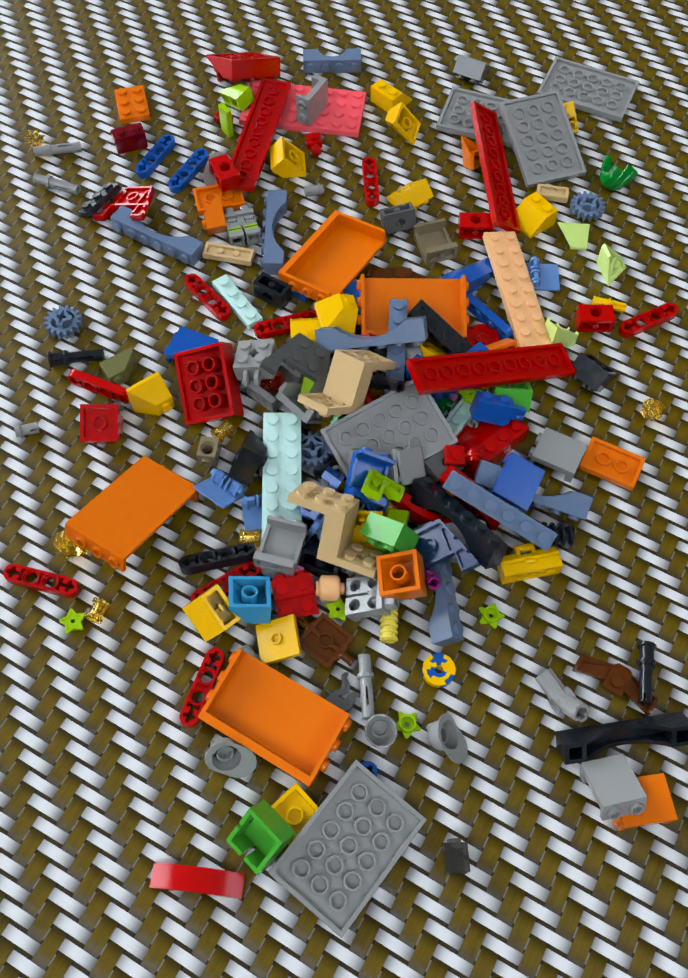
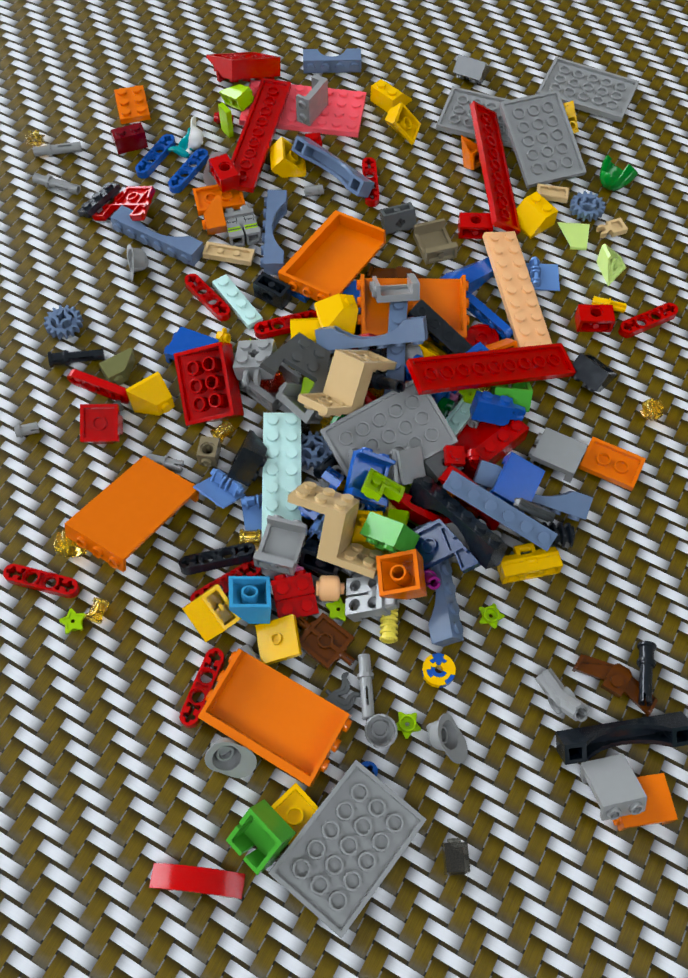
yellow slope [386,178,434,211] -> none
yellowish green slope [545,317,579,347] -> none
none -> light grey piece [127,244,149,282]
none -> light grey axle [146,453,184,472]
none -> hair [168,116,204,158]
none -> yellow plate [216,328,231,343]
none -> sand blue arch [291,135,375,198]
none -> light grey panel [369,273,420,303]
none -> dark grey axle [513,498,556,522]
none -> tan plate [596,218,628,238]

